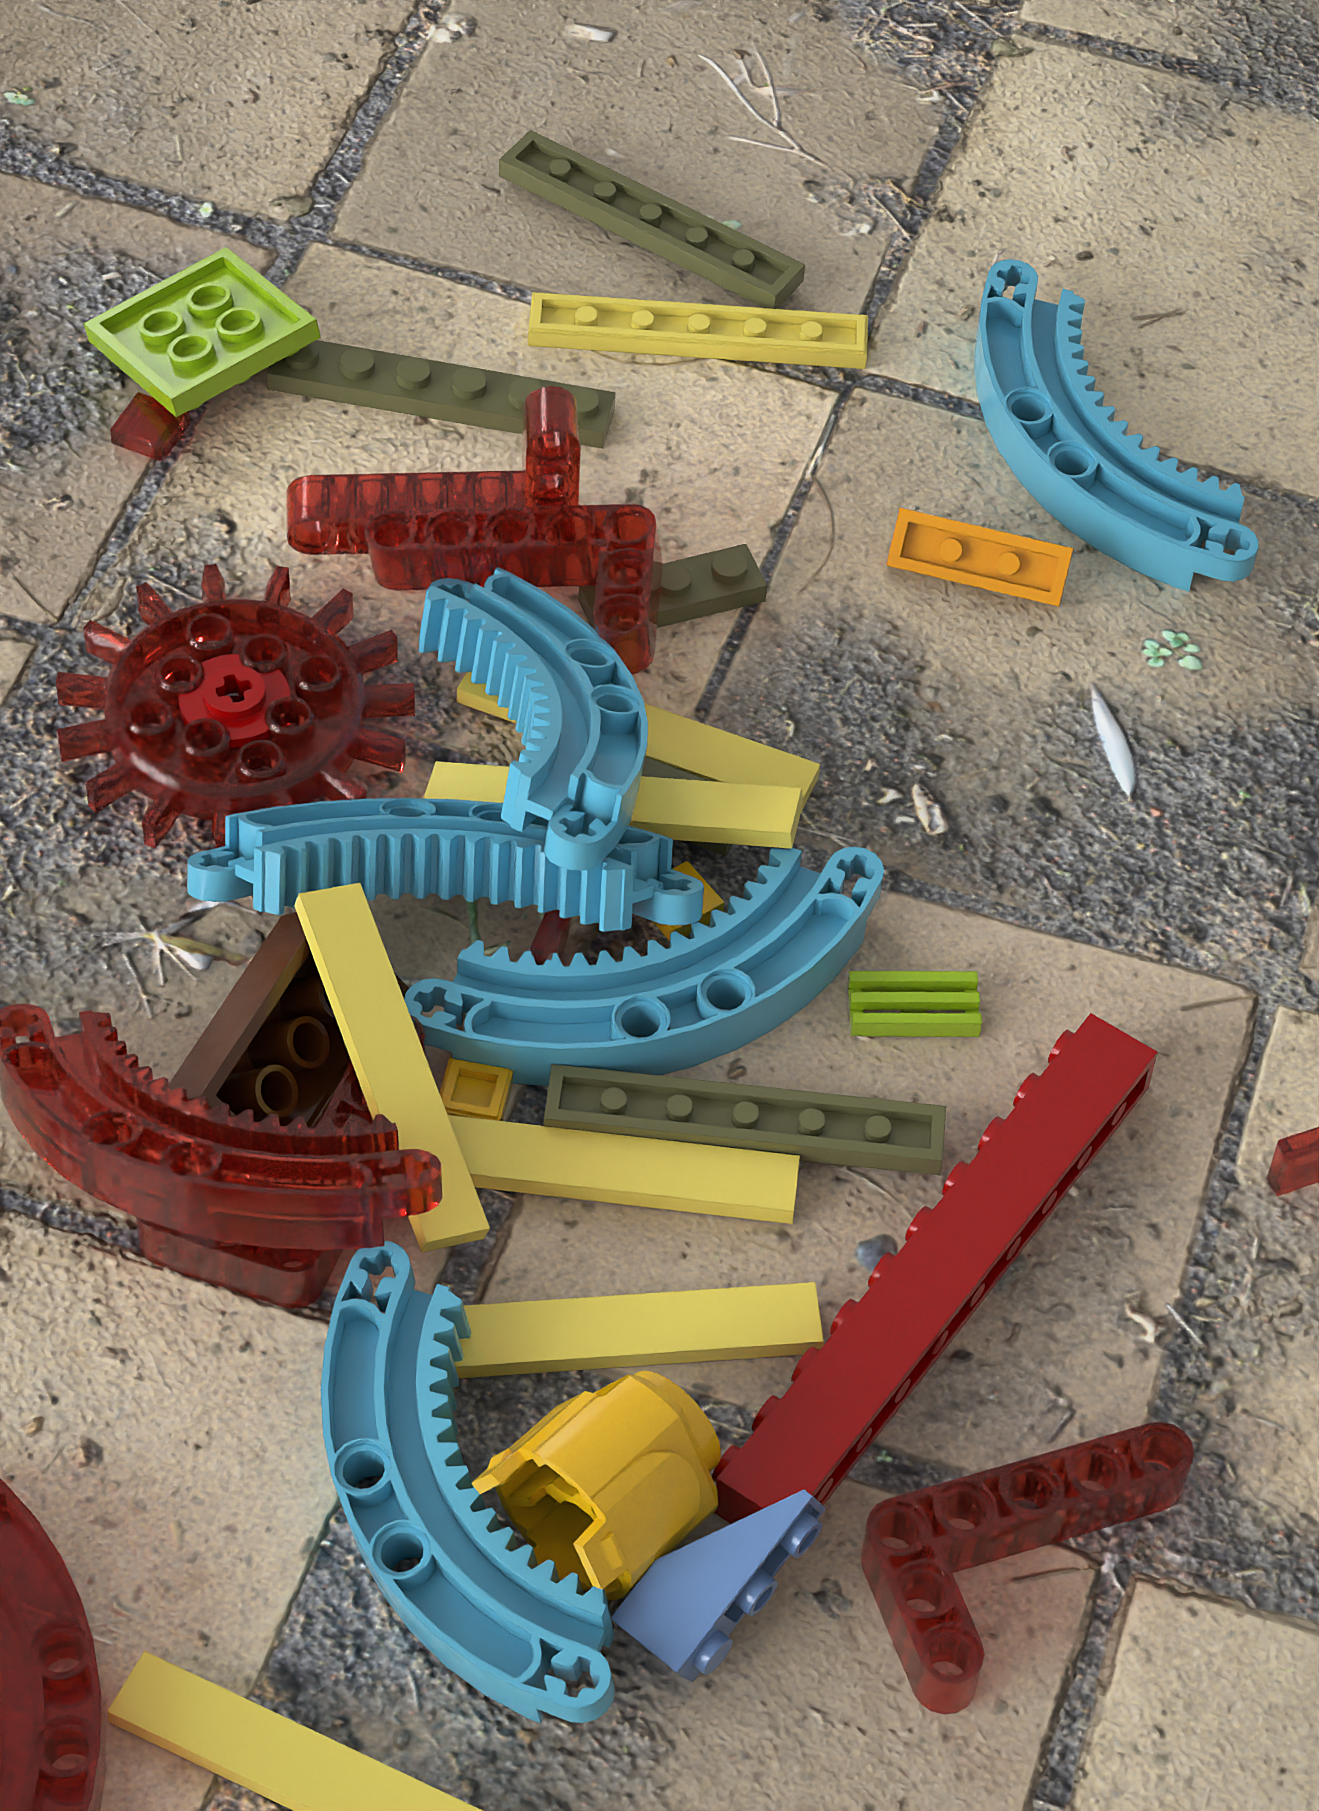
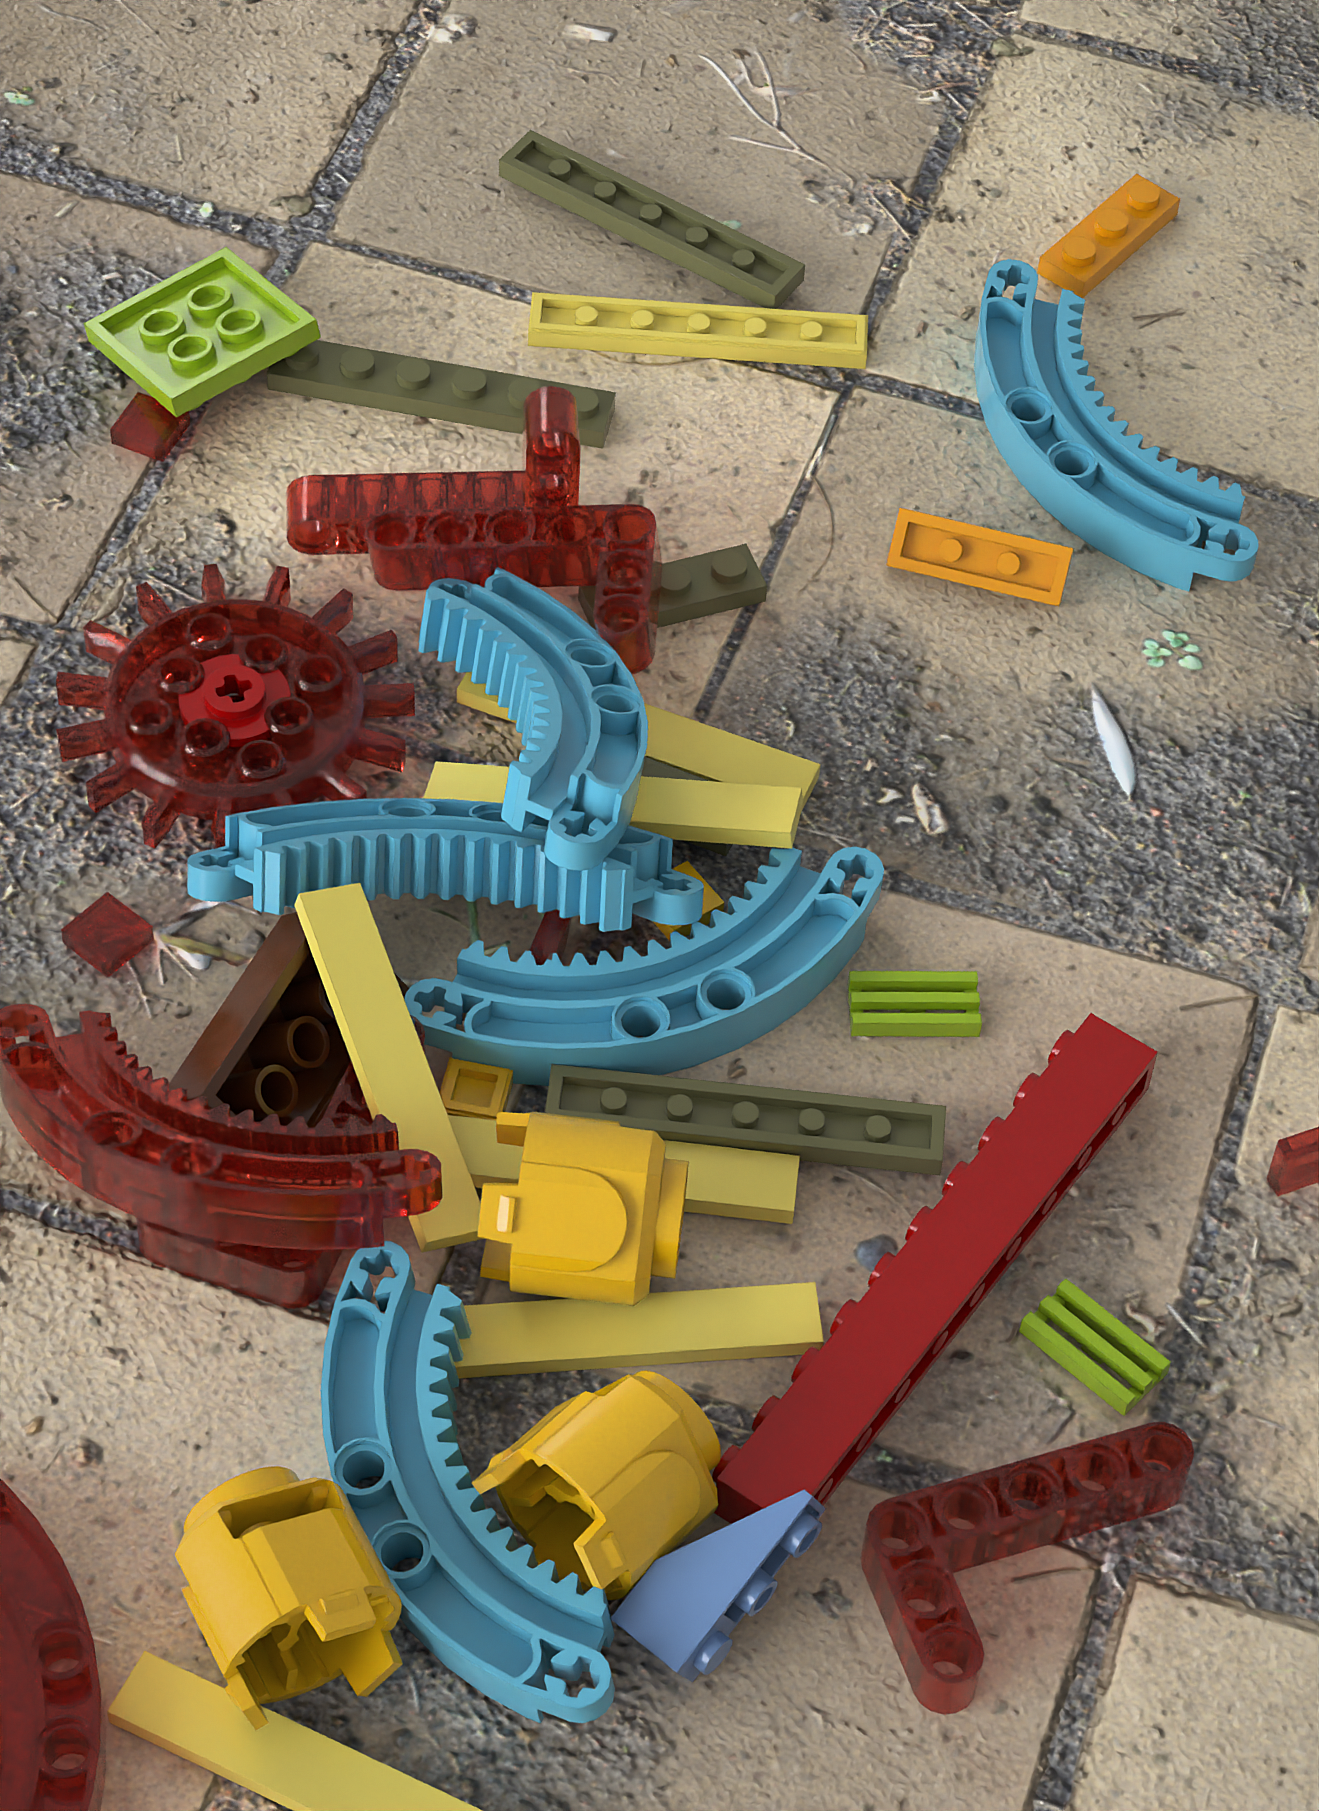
none -> clear red tile [61,892,154,978]
none -> yellow piece [175,1466,403,1730]
none -> yellow piece [477,1112,689,1306]
none -> lime tile [1019,1278,1171,1416]
none -> light orange plate [1037,173,1180,298]

